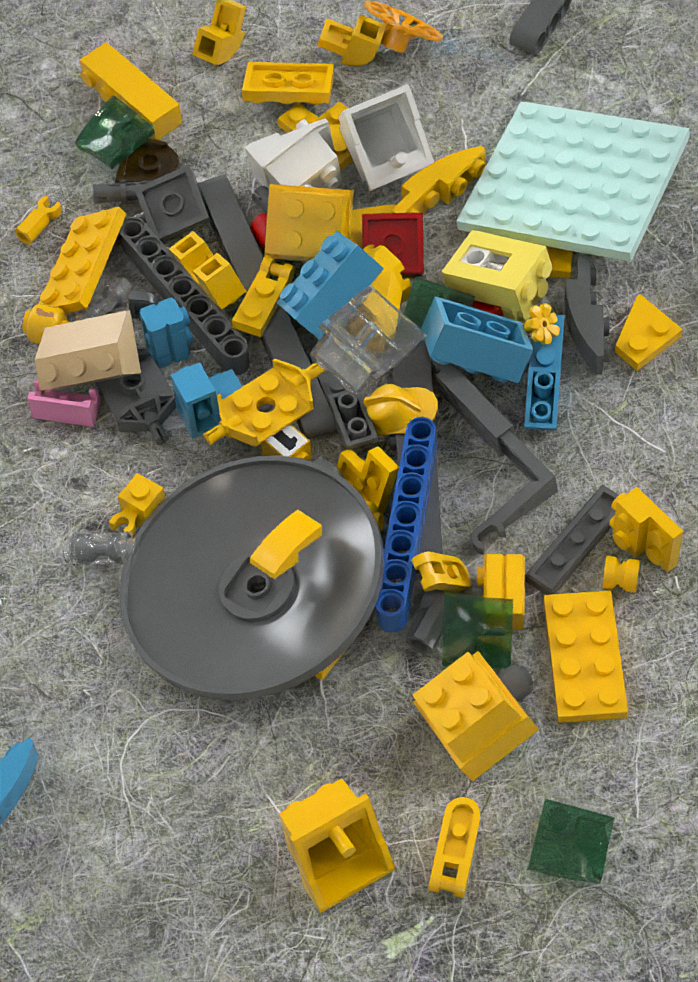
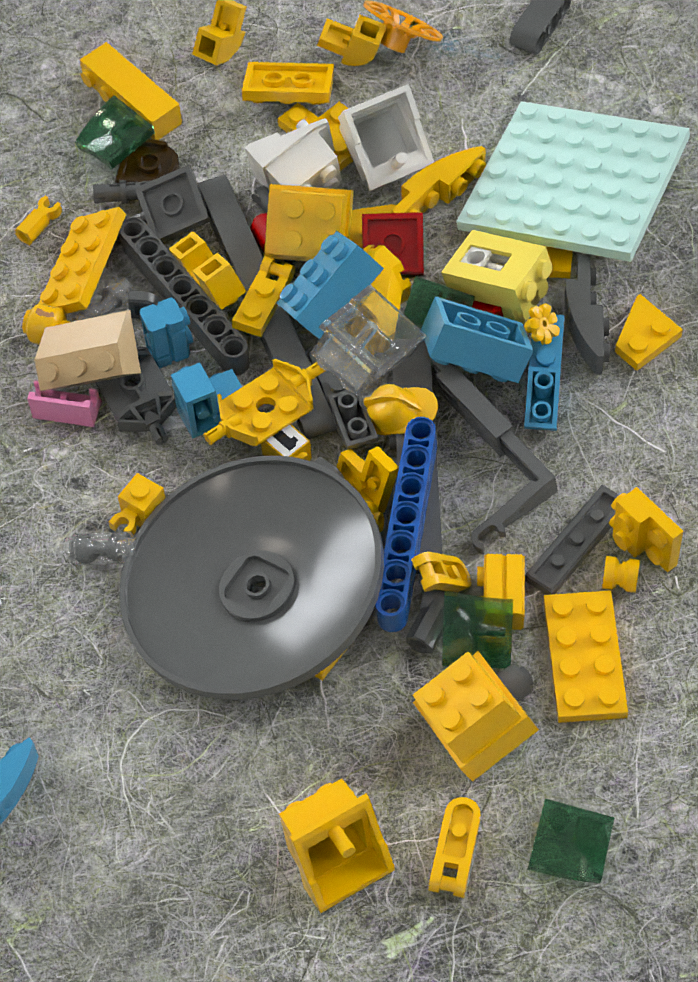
yellow slope [250,510,322,579] -> none

